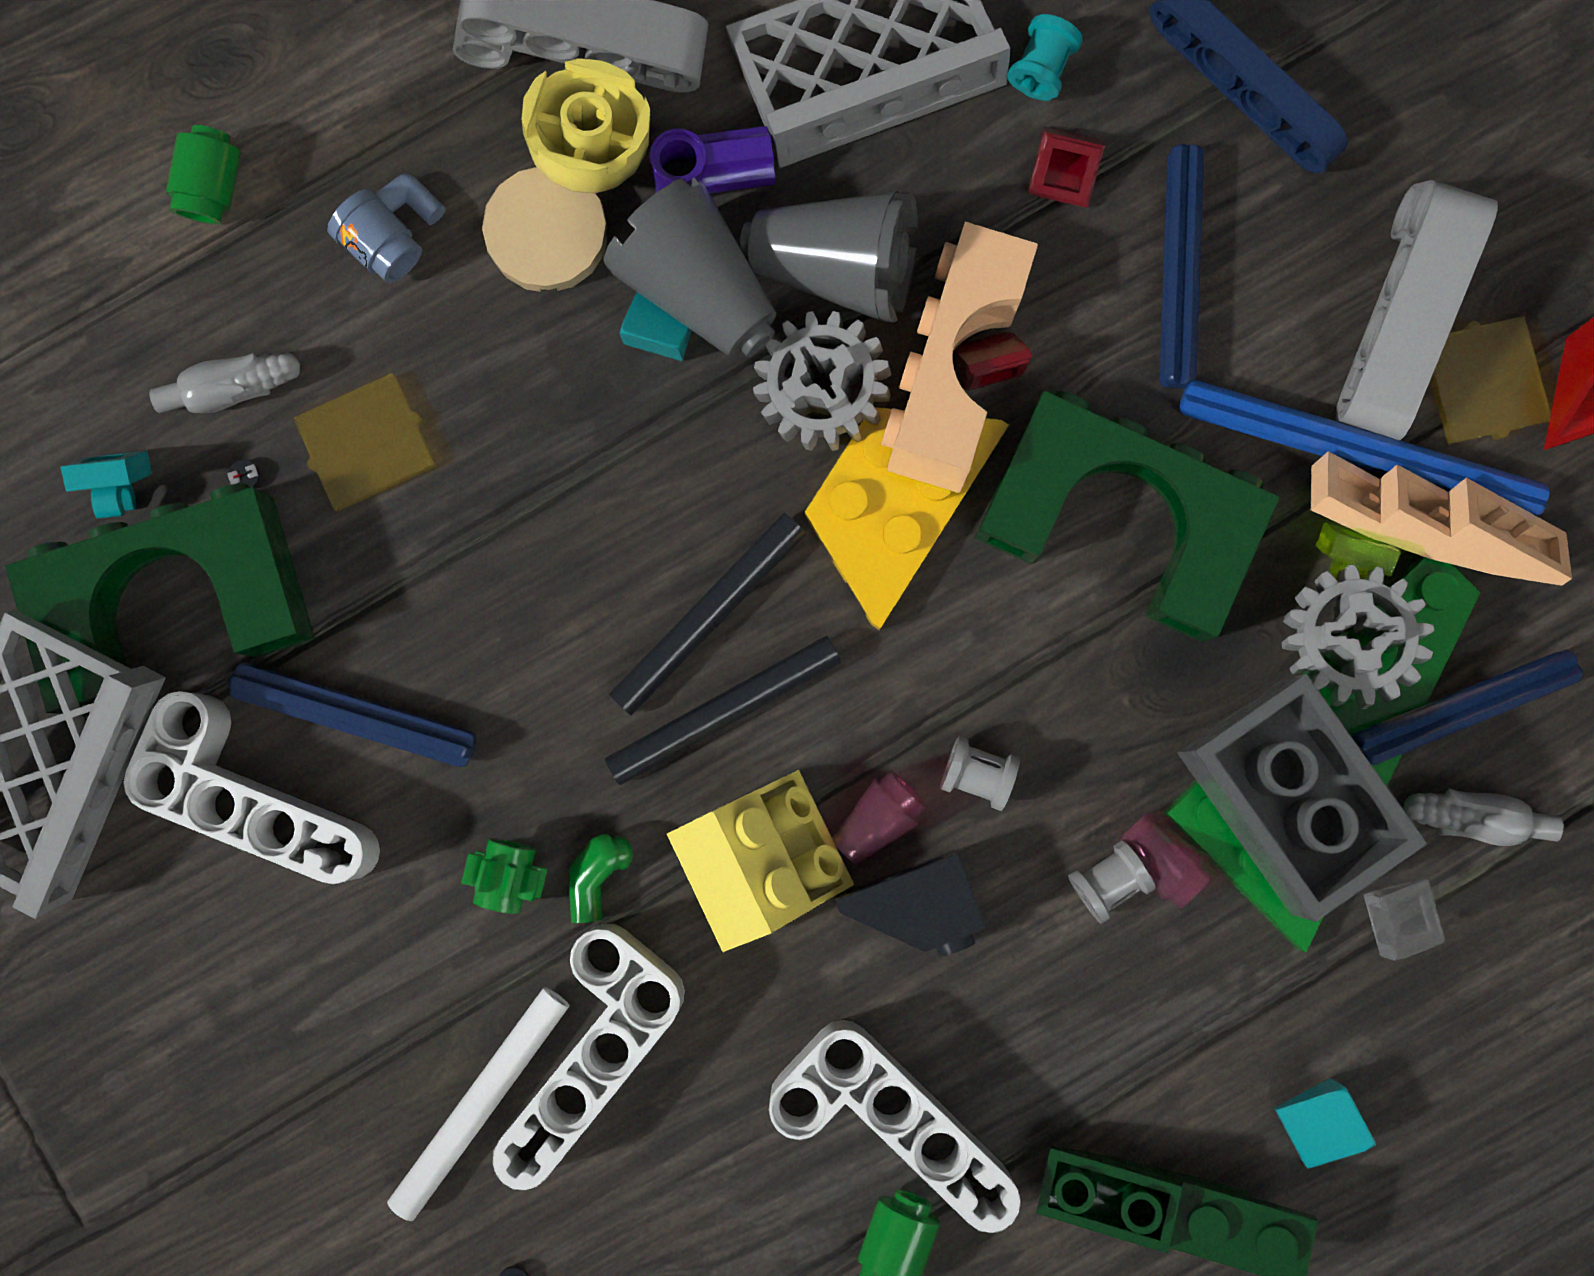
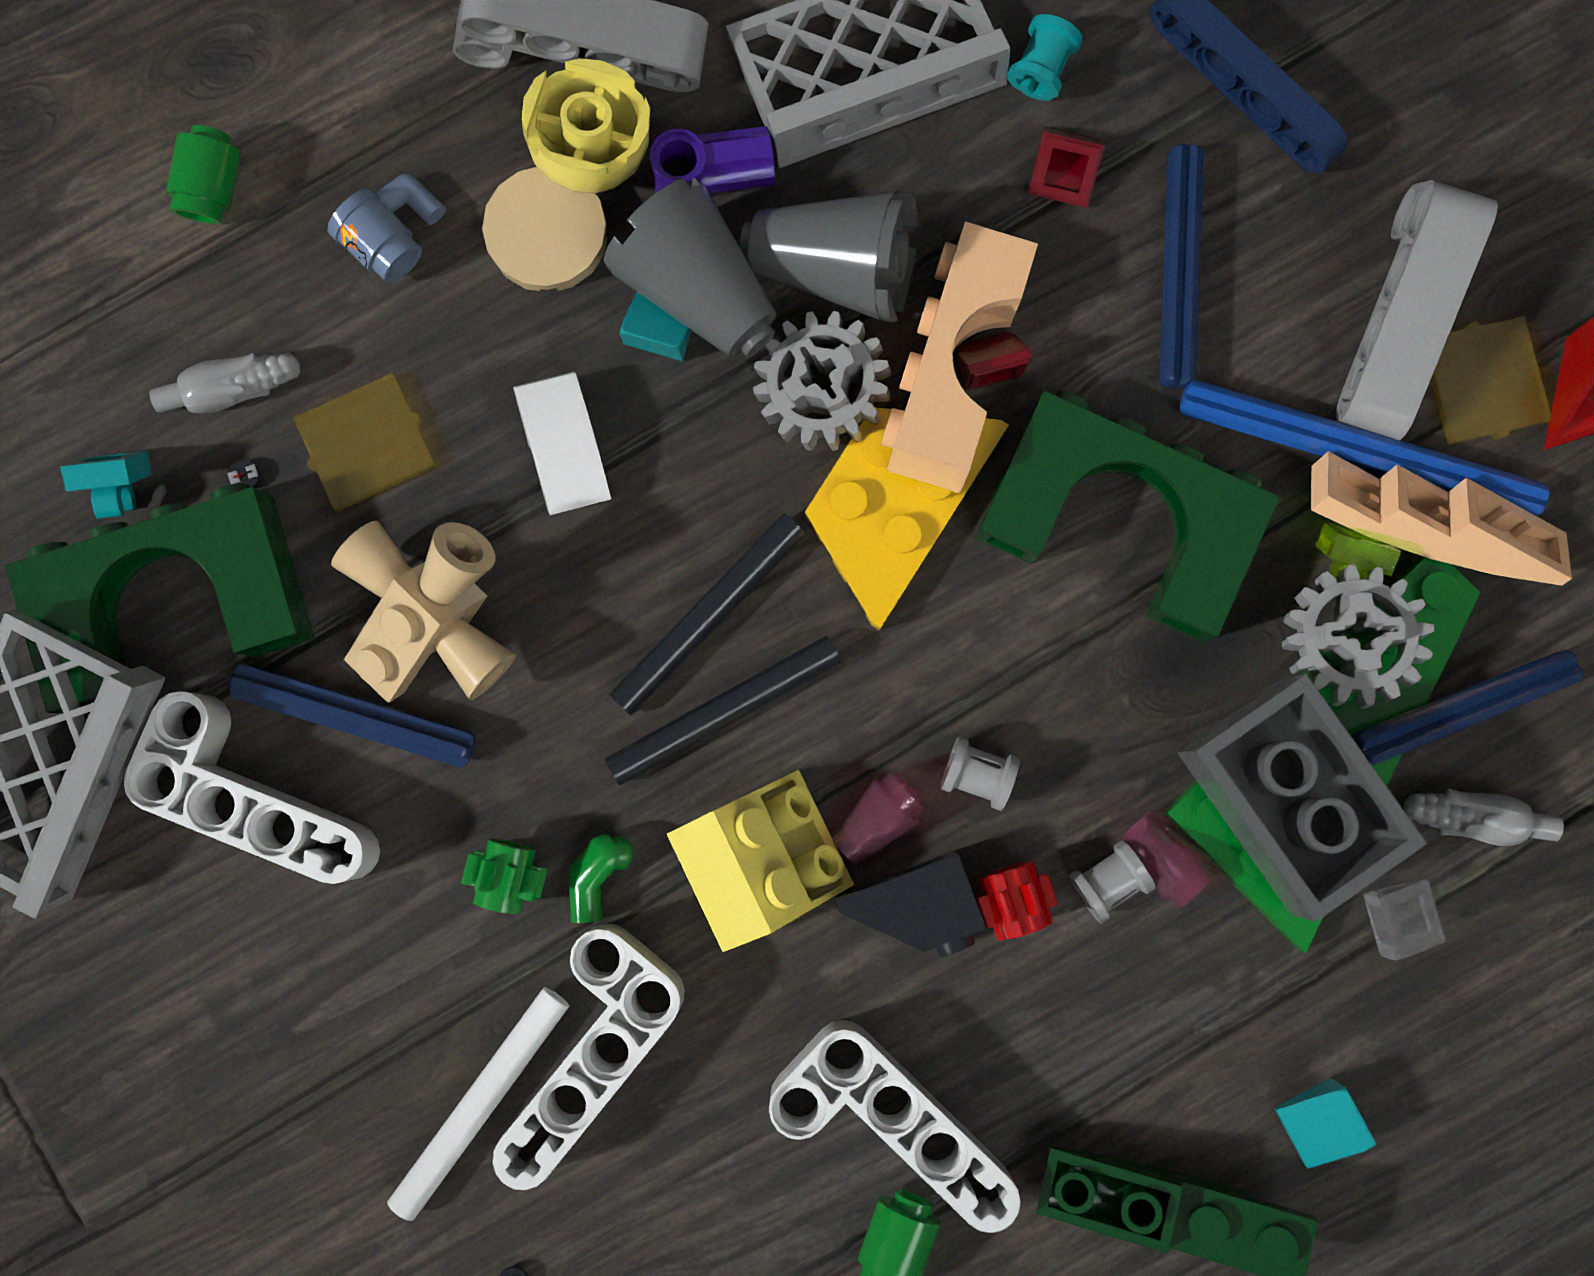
none -> tan brick [331,521,516,703]
none -> white slope [513,372,611,515]
none -> red gear [974,861,1059,941]

